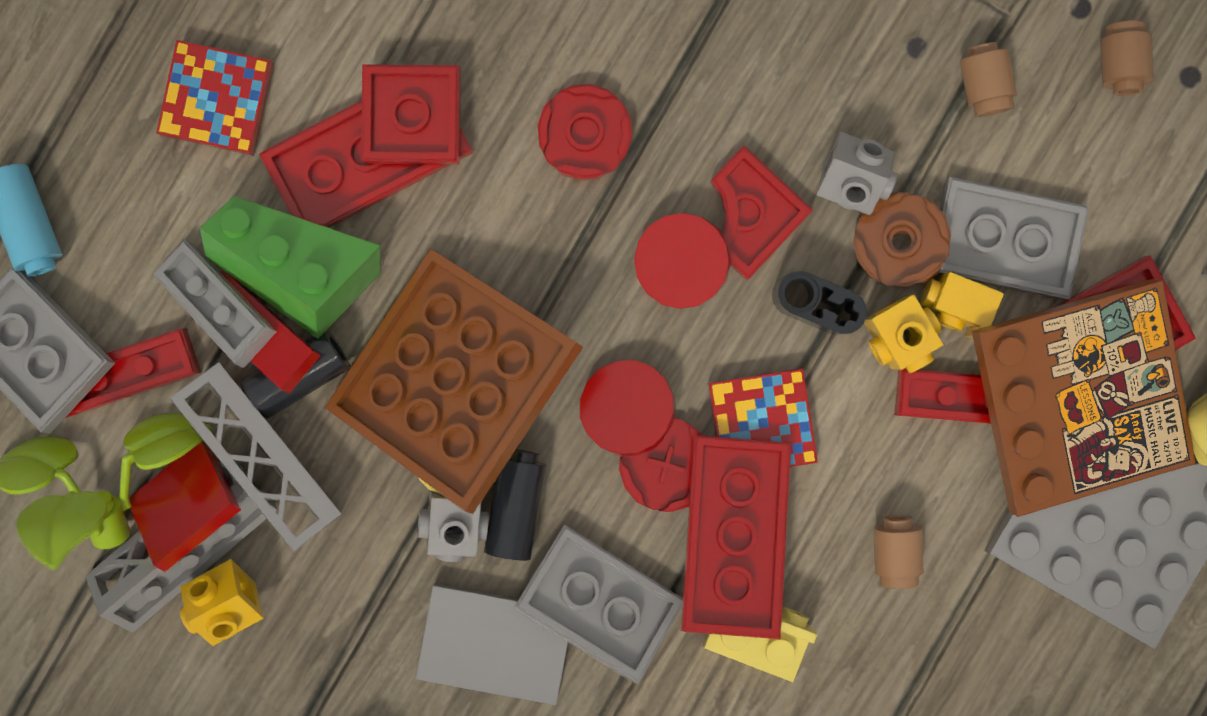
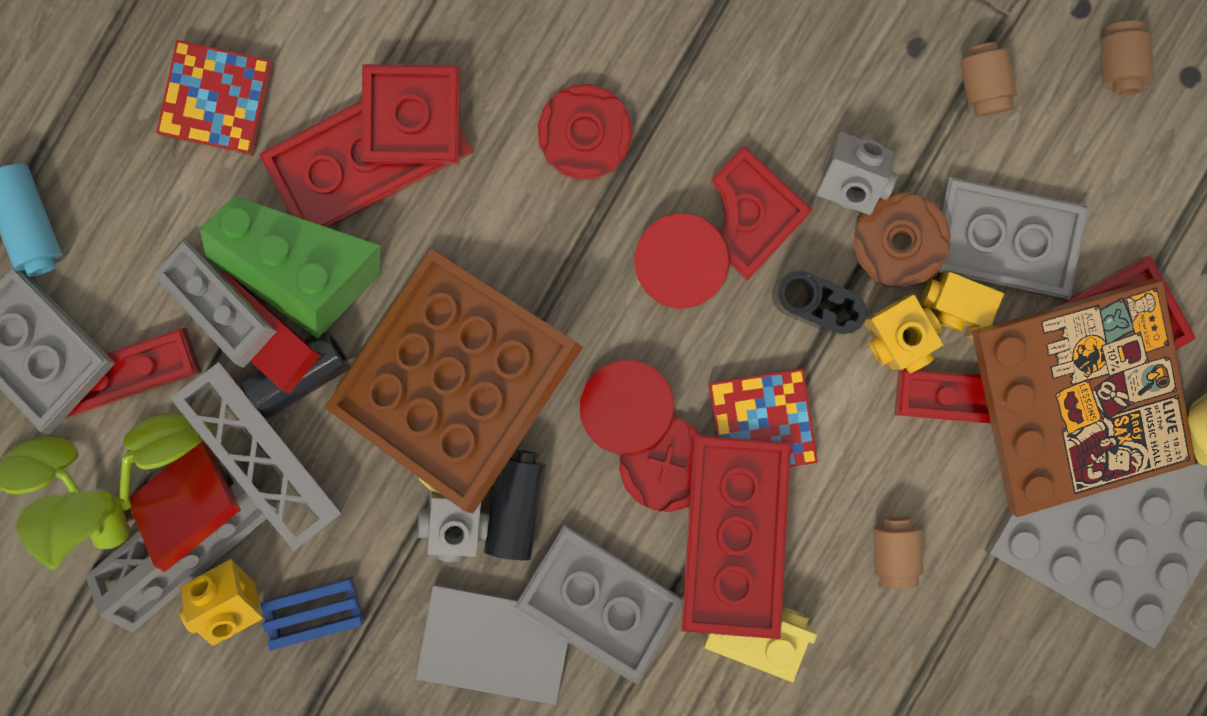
none -> blue tile [260,577,365,651]

